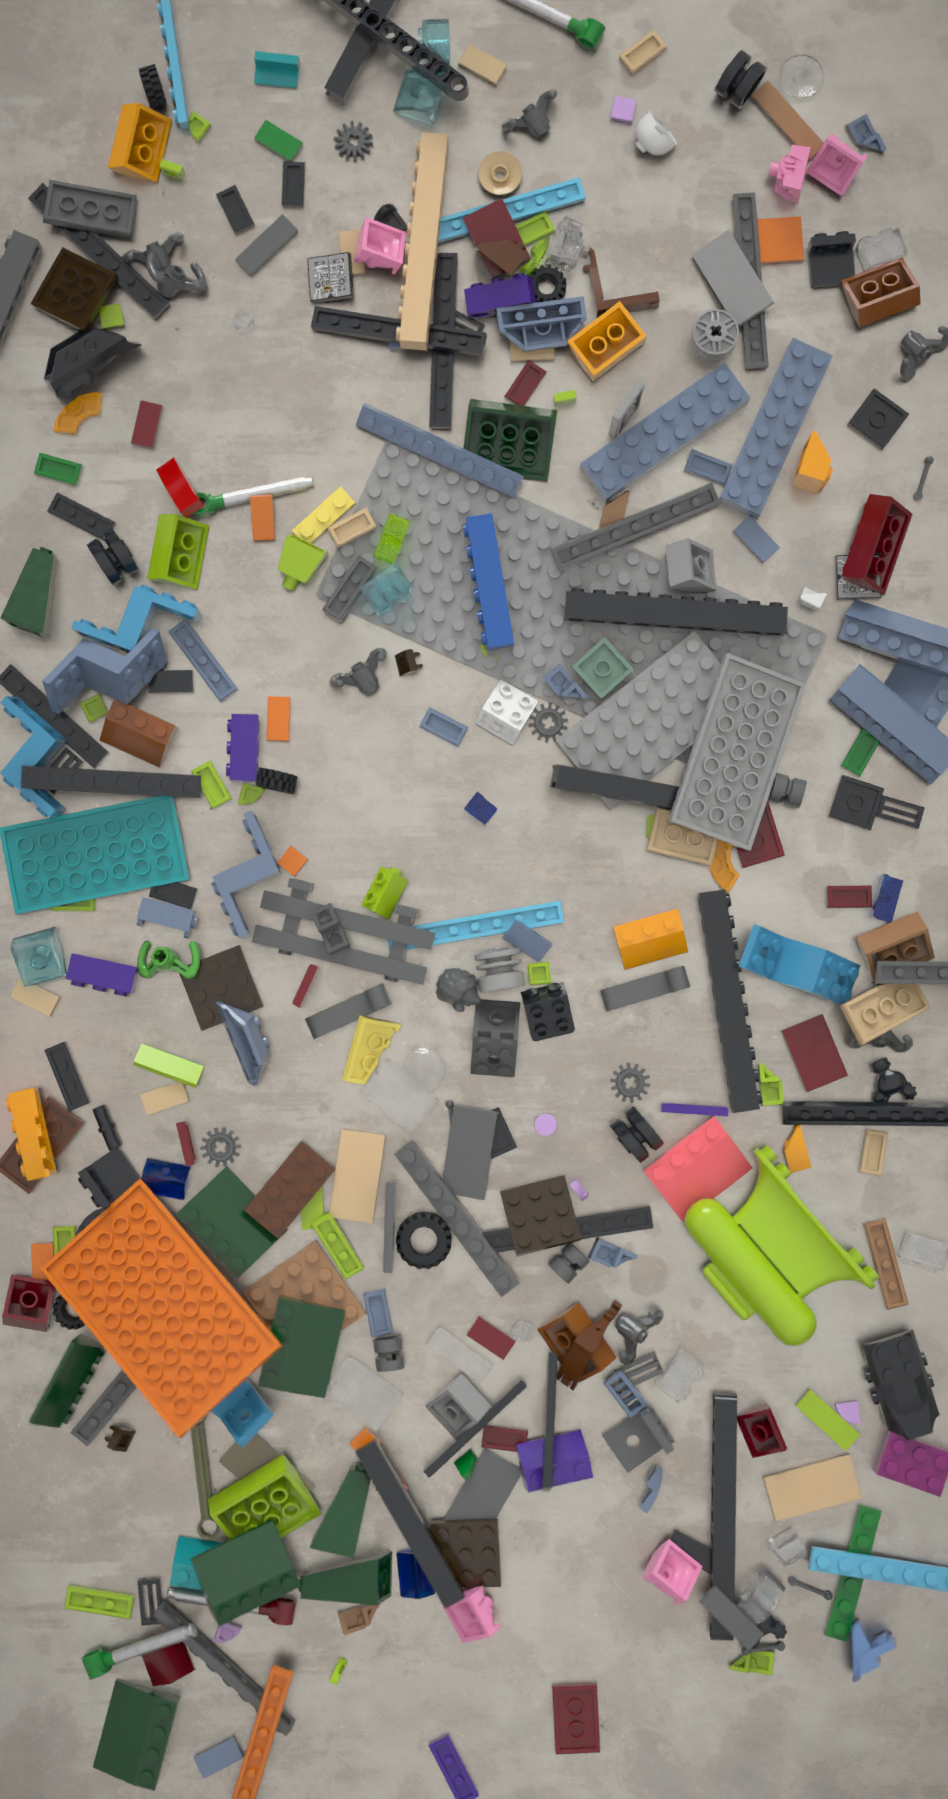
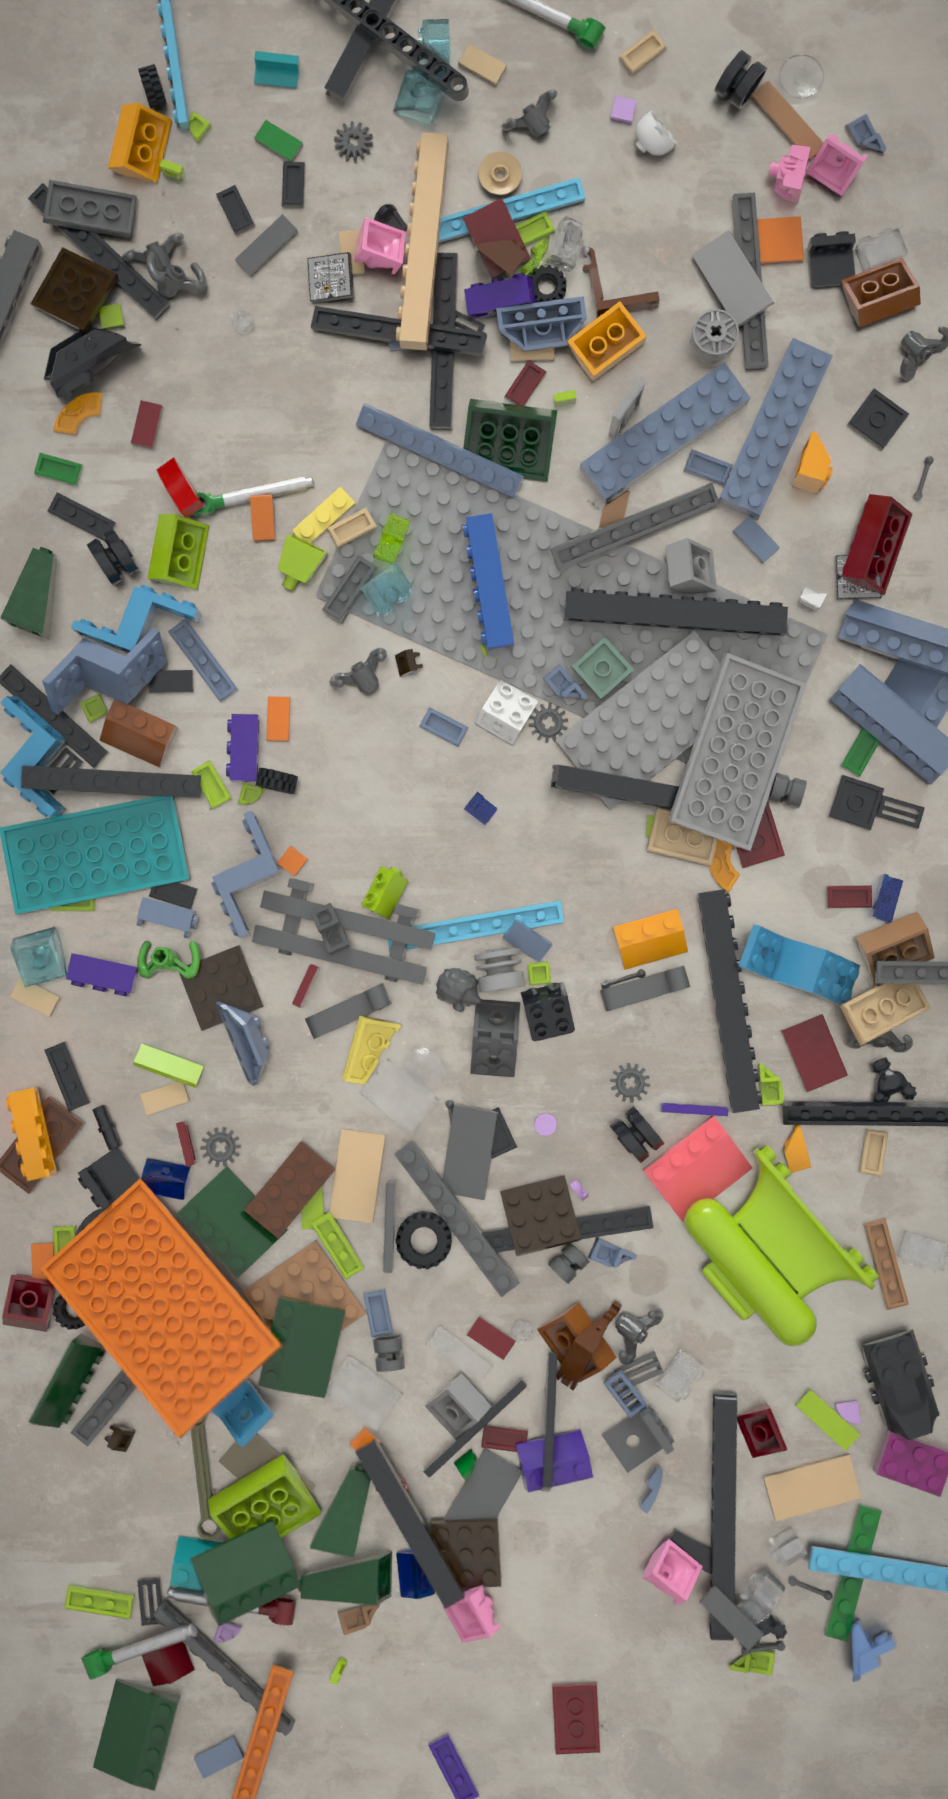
none -> dark grey hinge [601,969,646,989]

